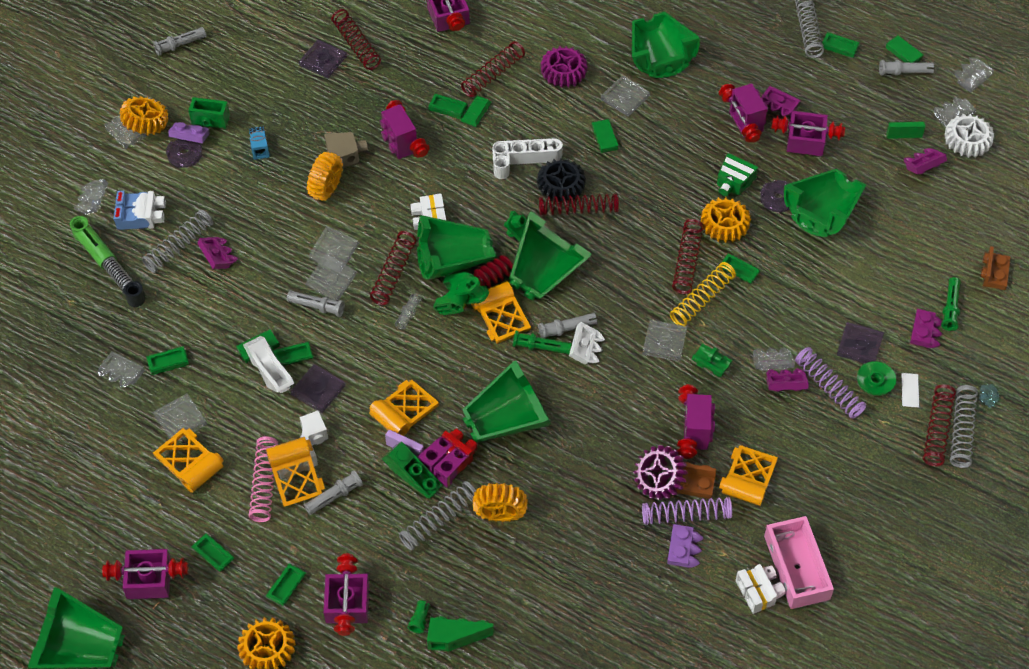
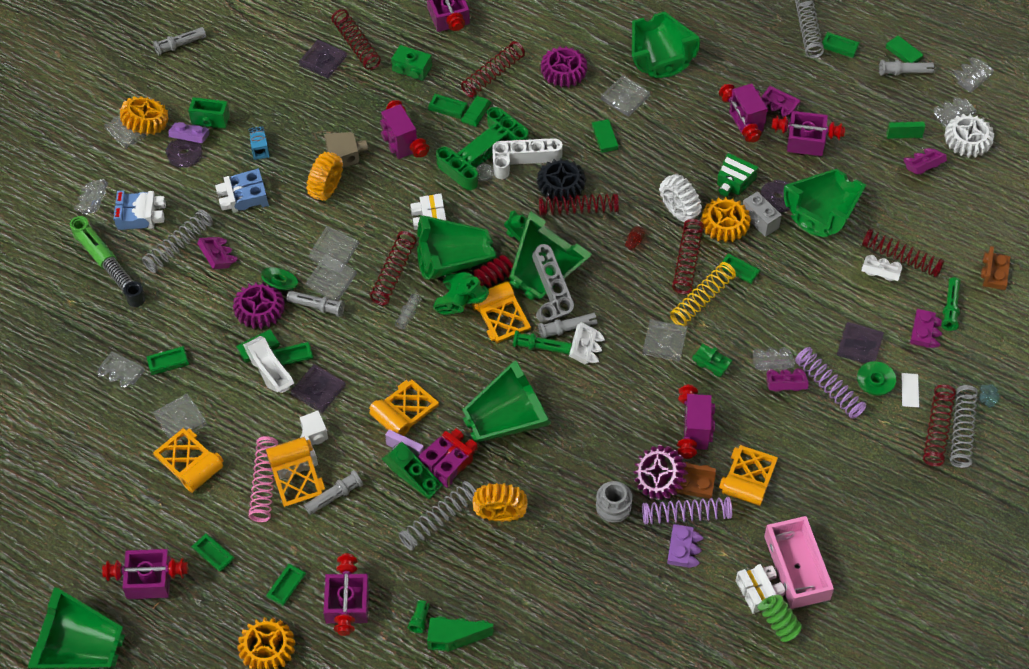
none -> medium blue hips [215,168,269,213]
none -> magenta gear [233,281,285,330]
none -> green dish [261,267,298,290]
none -> green brick [391,45,432,81]
none -> green beam [436,107,528,190]
none -> clear plate [477,164,493,181]
none -> light grey beam [532,244,574,324]
none -> light grey piece [596,481,632,522]
none -> clear red axle [625,226,645,250]
none -> white gear [659,174,702,222]
none -> light grey brick [743,191,782,237]
none -> bright green piece [757,594,802,642]
none -> dark red piece [862,228,944,278]
none -> white plate [862,255,902,281]

